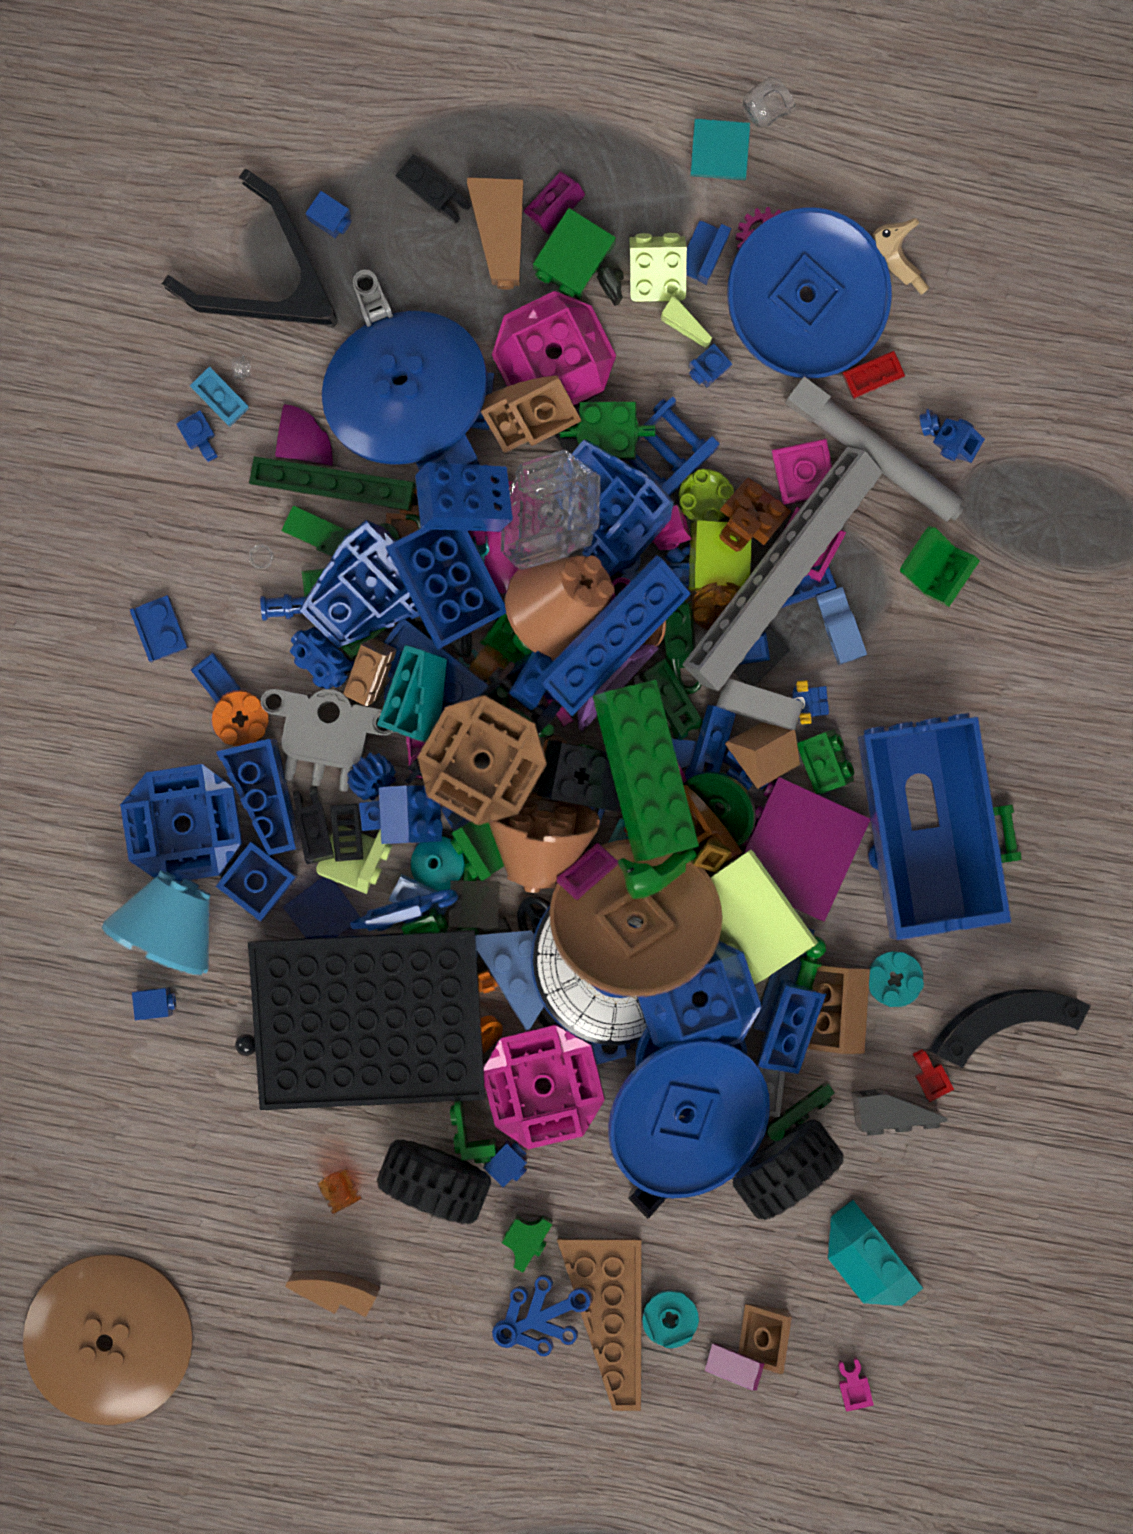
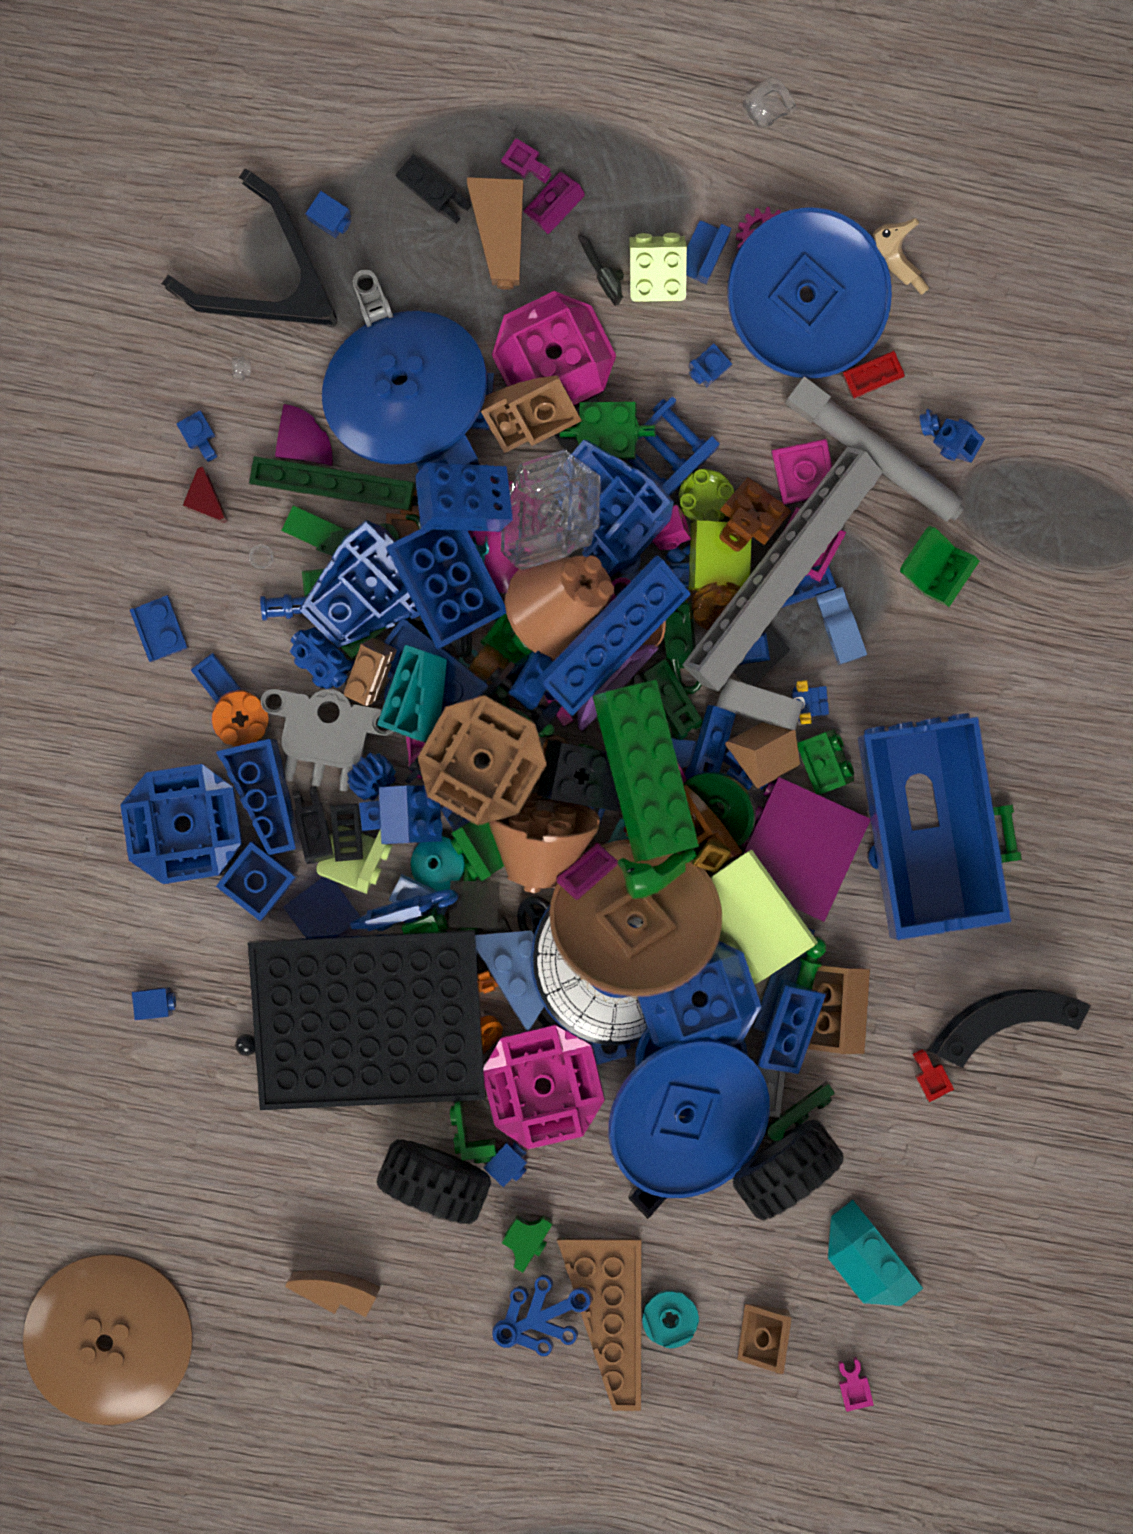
medium azure cone [102,870,211,975] -> none
dark azure plate [190,366,249,427] -> none
clear orange piece [317,1168,362,1214] -> none
green panel [533,208,616,300] -> none
yellowish green slope [661,296,712,349] -> none
teal tile [690,119,750,181] -> none
tile [704,1343,765,1391] -> none
dark grey slope [852,1089,948,1136] -> none
teal plate [869,951,924,1007] -> none
none -> dark red slope [183,466,228,523]
none -> magenta plate [501,138,552,184]

